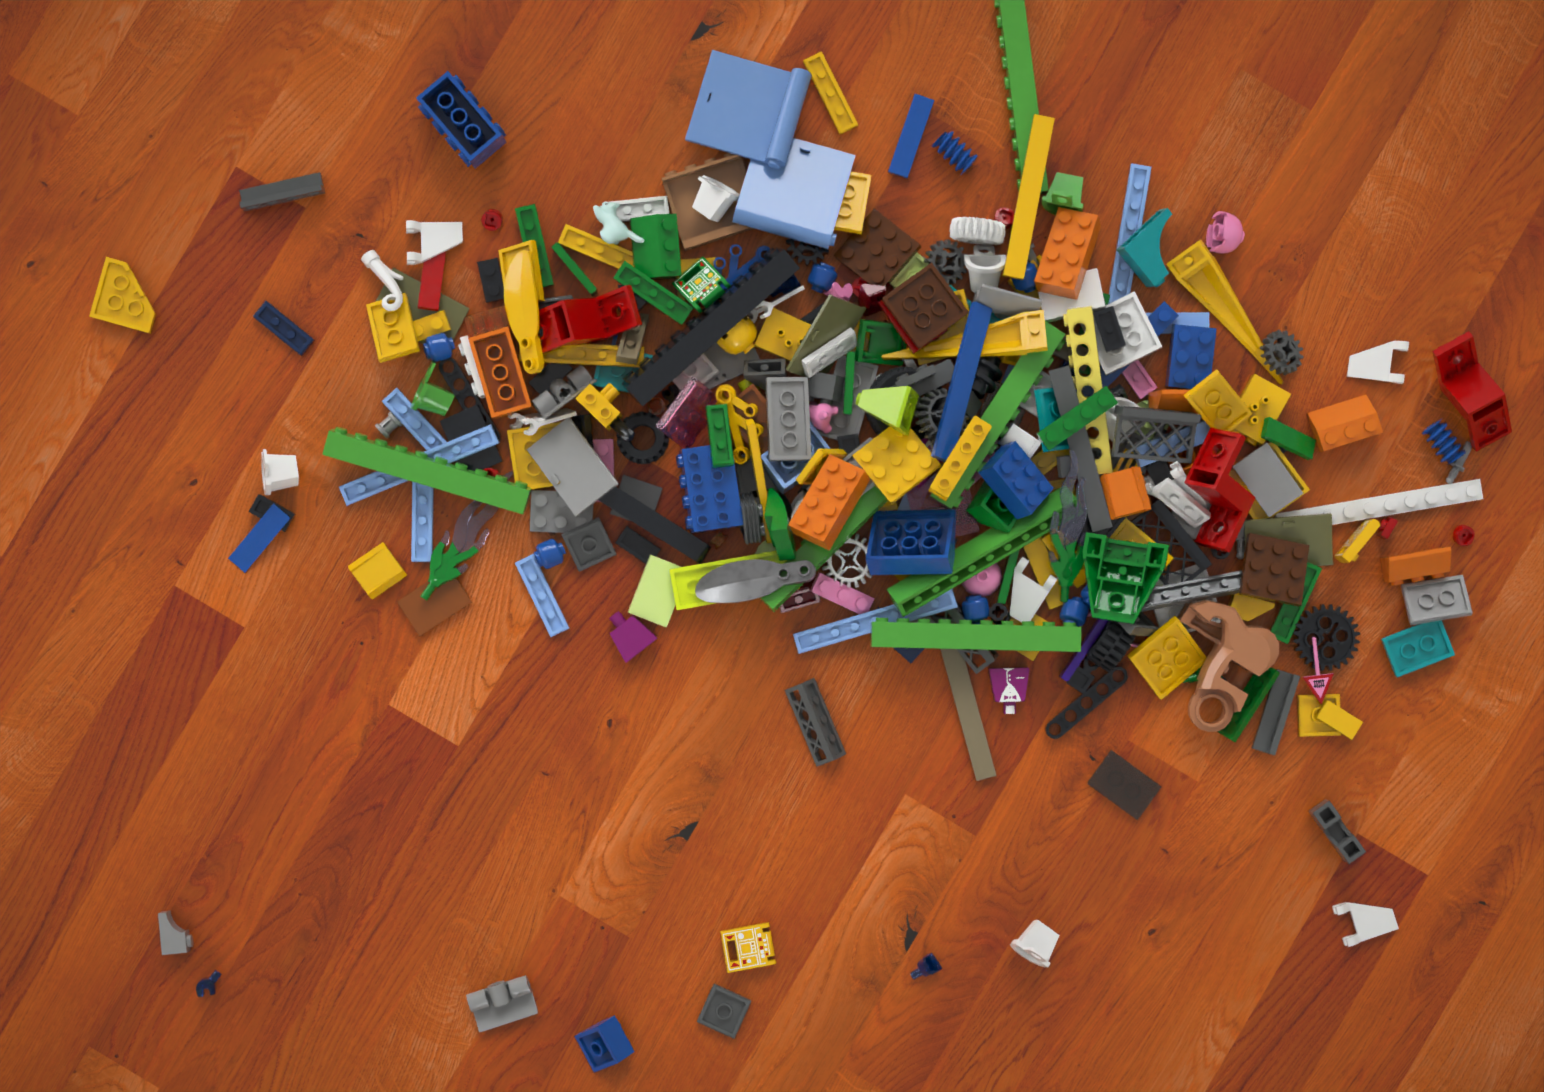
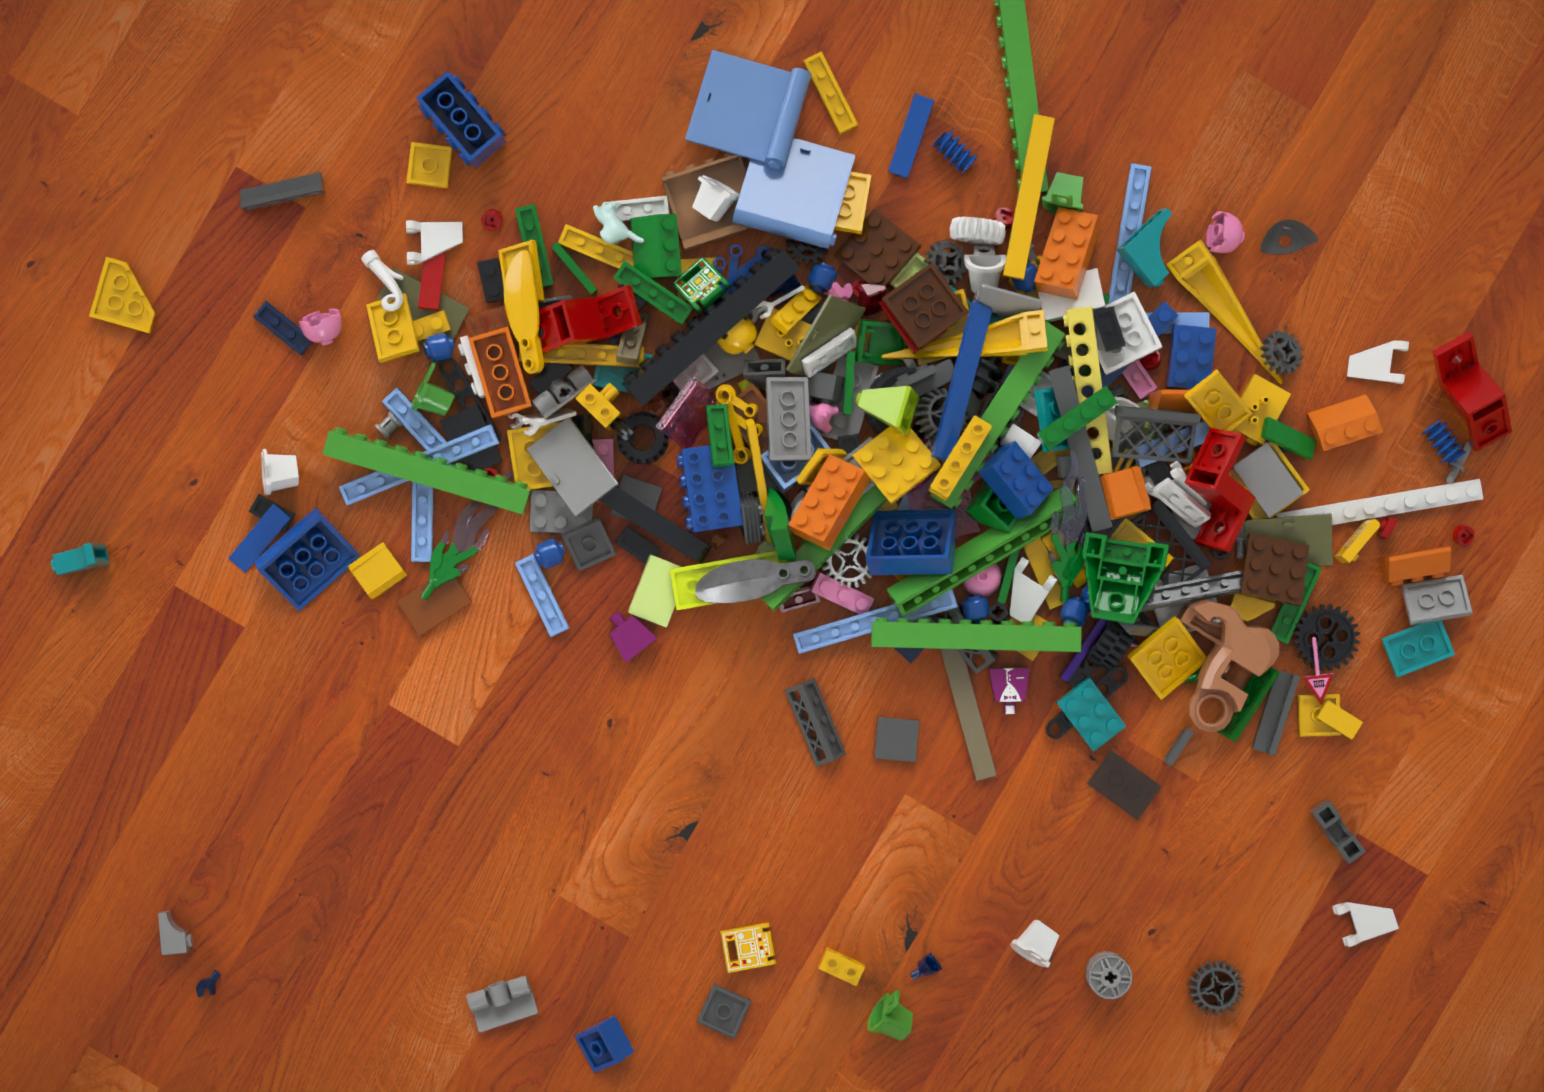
none -> teal arch [51,543,110,575]
none -> blue slope [254,507,361,611]
none -> bright pink cylinder [299,309,342,345]
none -> yellow tile [406,142,453,189]
none -> yellow plate [770,285,822,335]
none -> yellow brick [818,947,865,986]
none -> bright green container [867,990,913,1041]
none -> dark grey tile [874,717,919,762]
none -> teal plate [1056,677,1126,752]
none -> light grey wheel [1085,951,1132,999]
none -> red tile [1140,351,1161,370]
none -> dark grey tile [1163,727,1194,767]
none -> dark grey gear [1187,959,1245,1016]
none -> dark grey piece [1260,219,1318,254]

